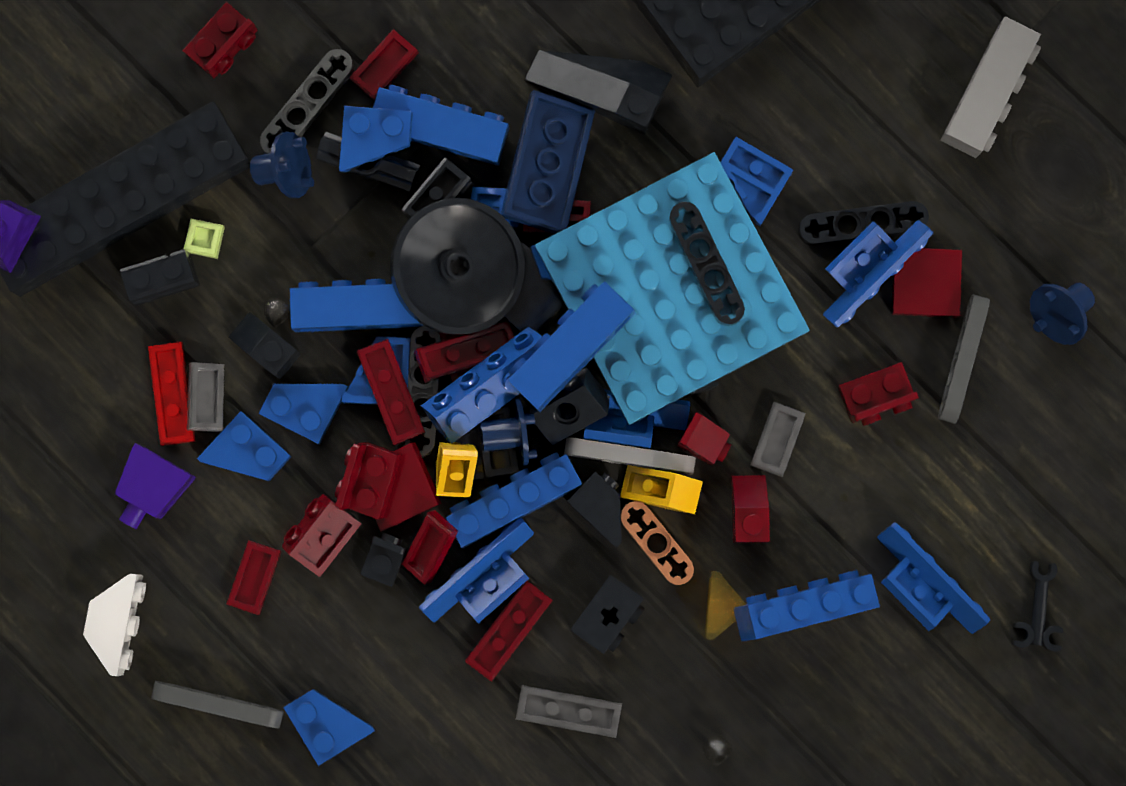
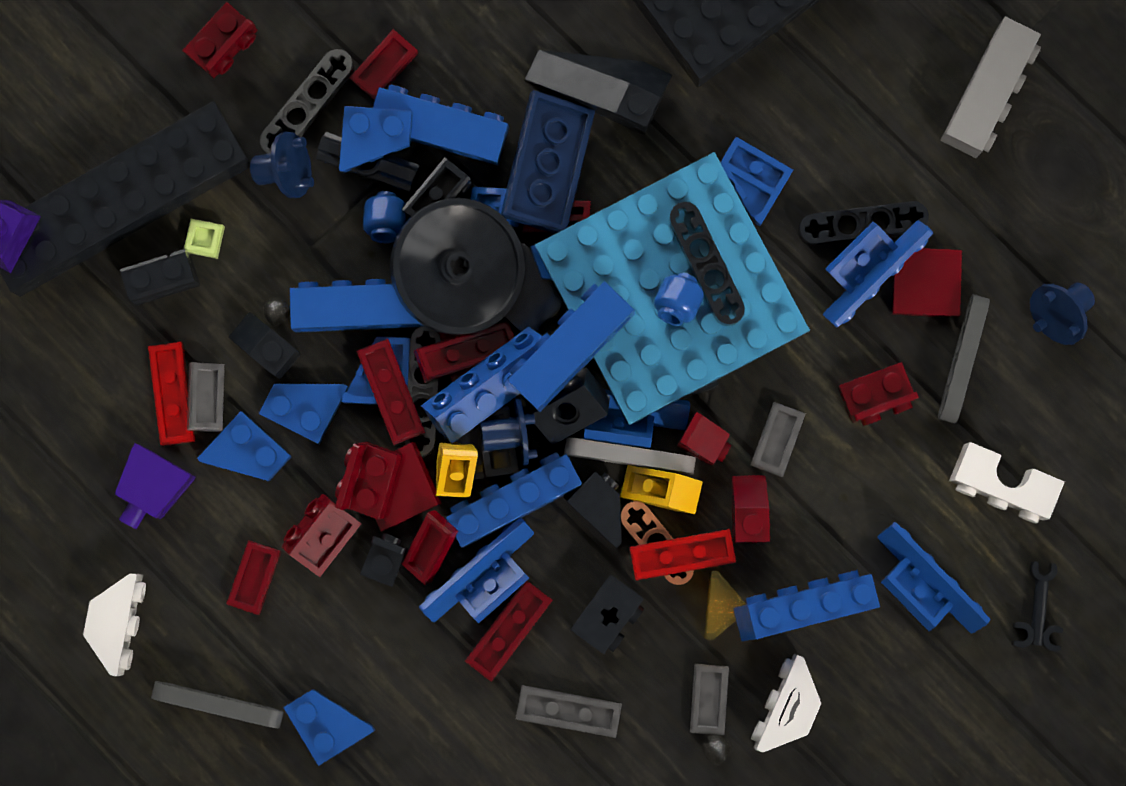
none -> blue head [363,191,407,243]
none -> red tile [629,529,736,581]
none -> blue head [654,273,704,326]
none -> flat silver tile [690,664,729,735]
none -> white slope [751,654,821,753]
none -> white arch [949,442,1064,523]

